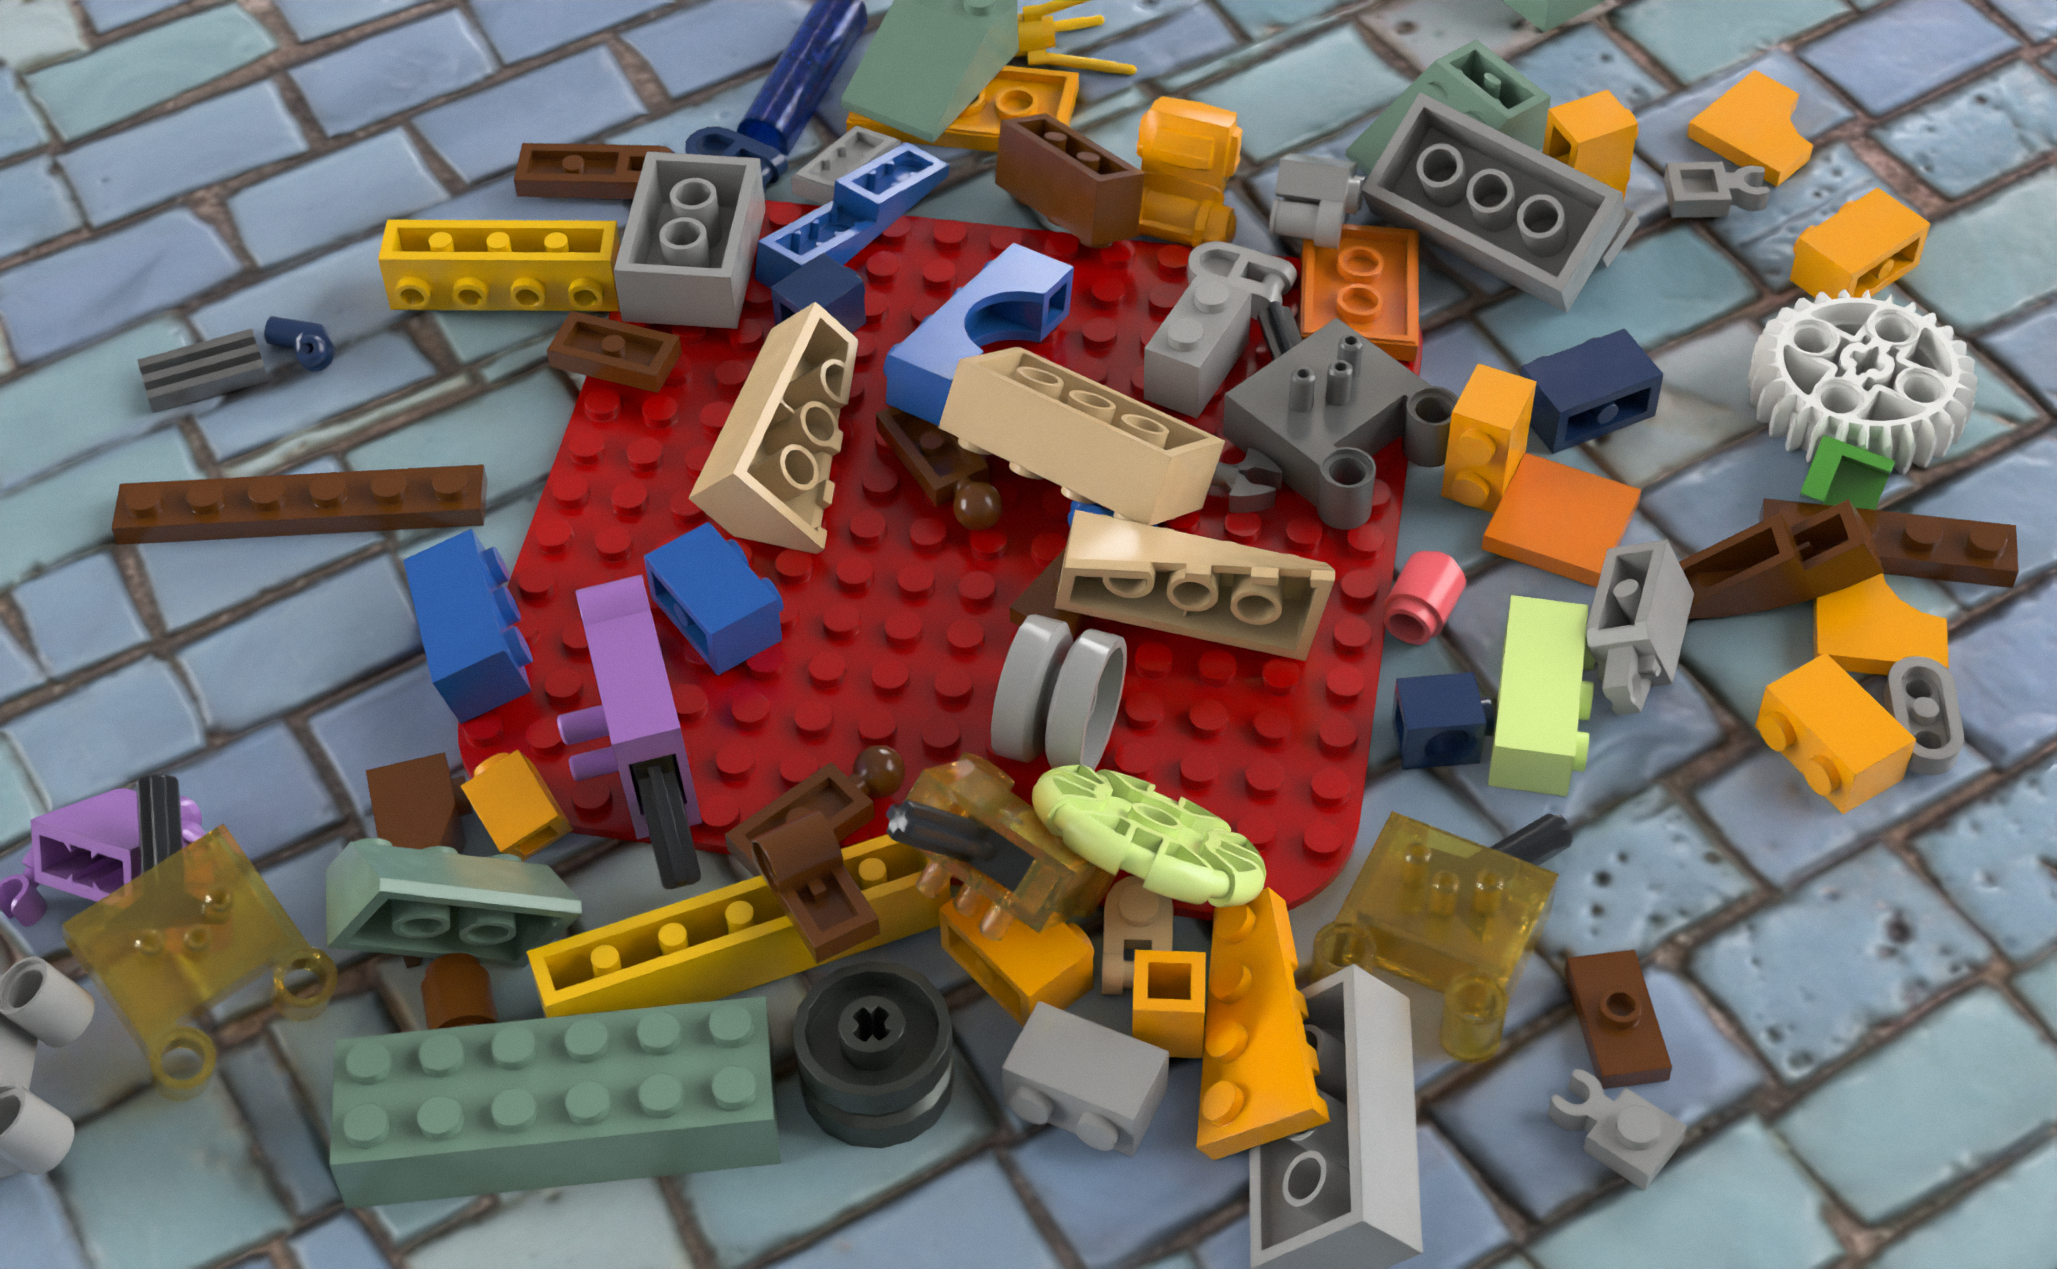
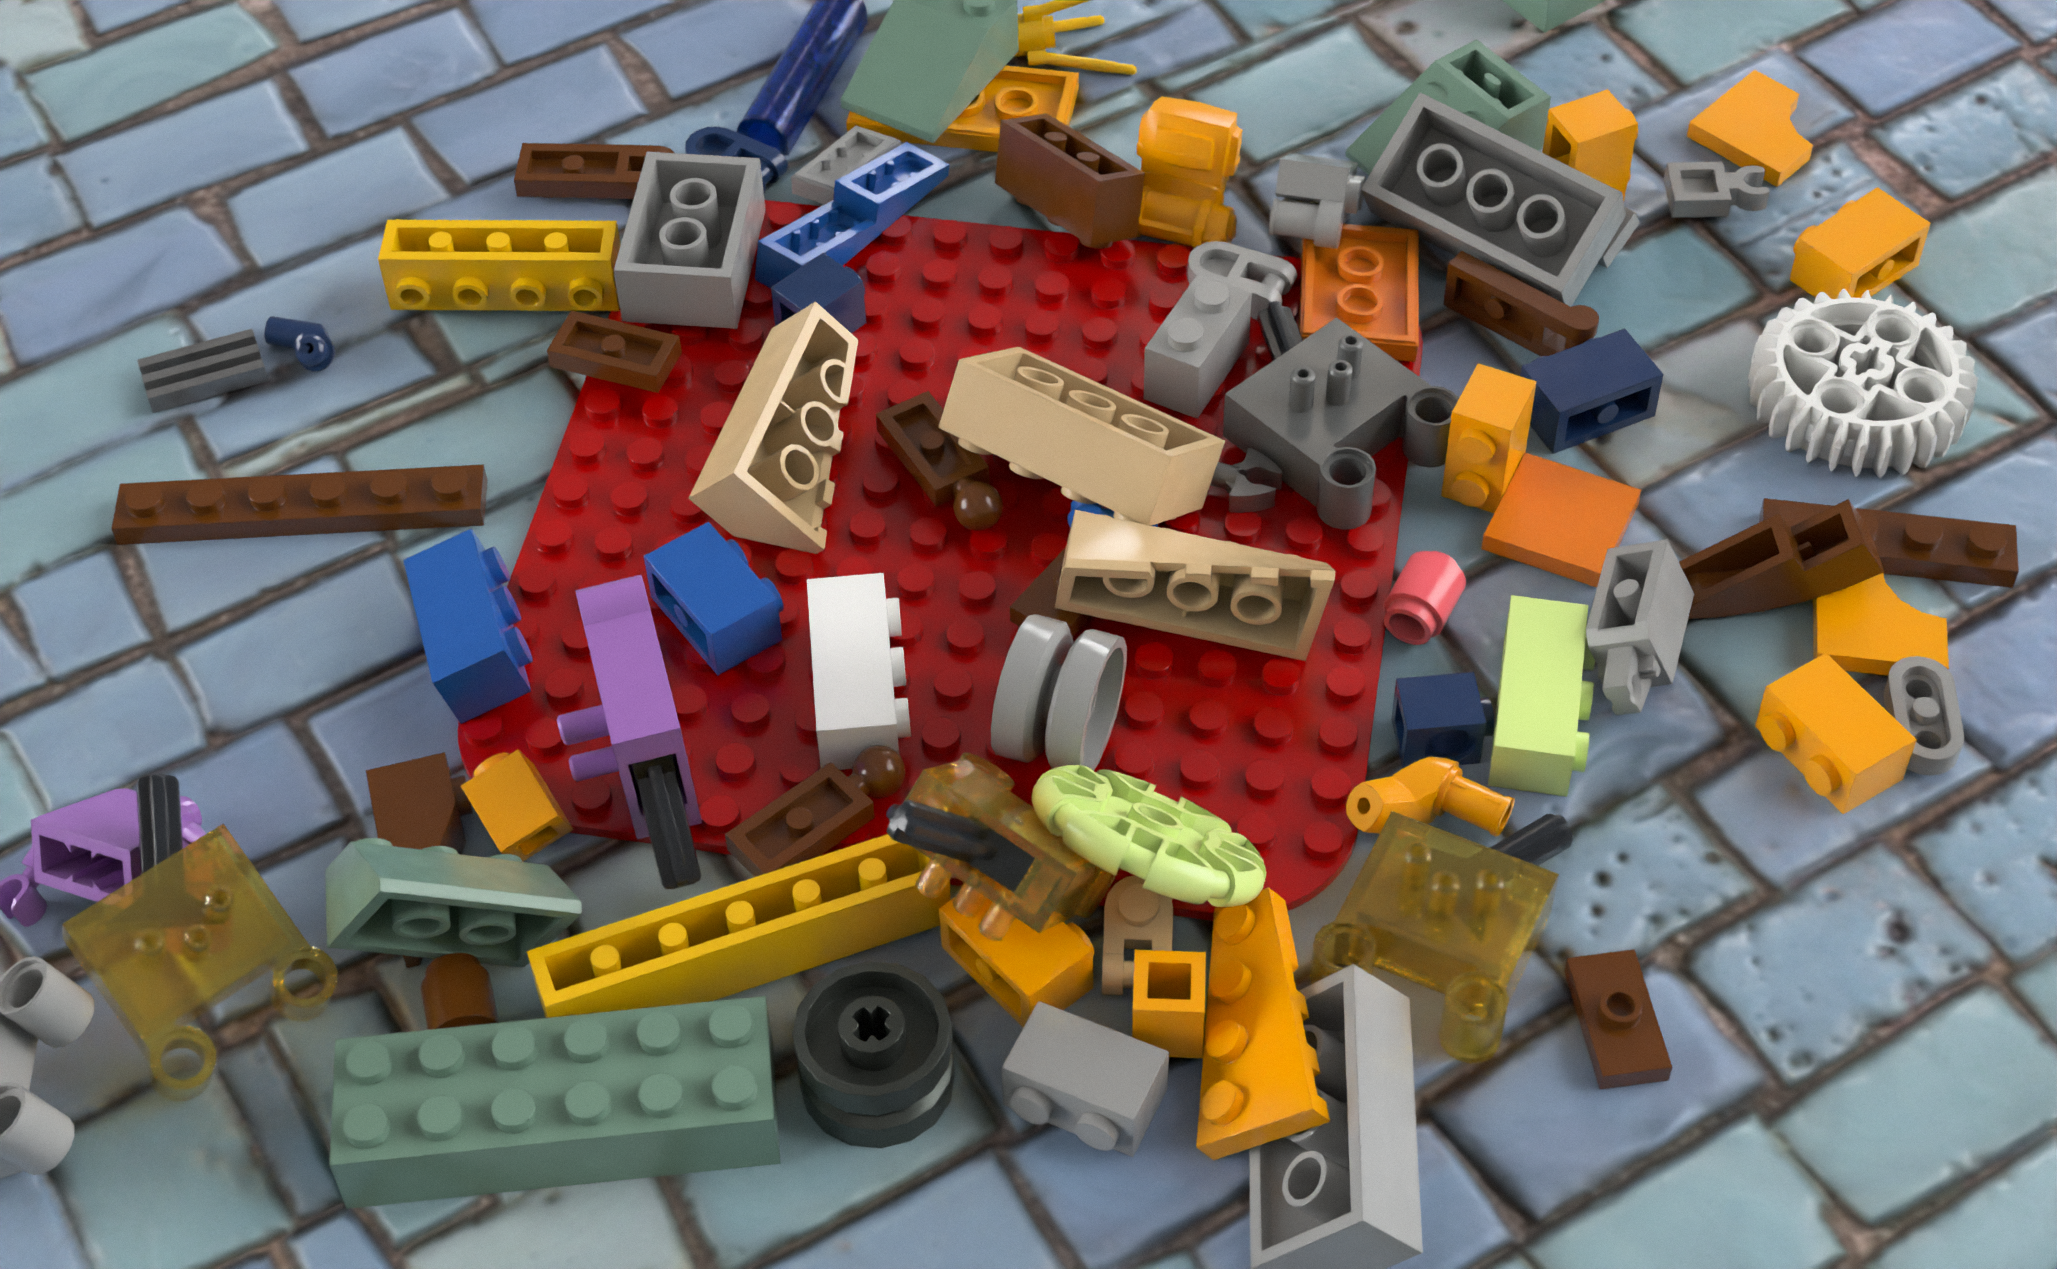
reddish brown plate [751,809,880,964] -> none
blue arch [883,243,1074,426] -> none
light grey plate [1548,1069,1687,1191] -> none
bright green panel [1799,435,1895,510] -> none
none -> white brick [807,573,911,770]
none -> light orange arm [1346,757,1515,837]
none -> reddish brown plate [1443,250,1599,357]

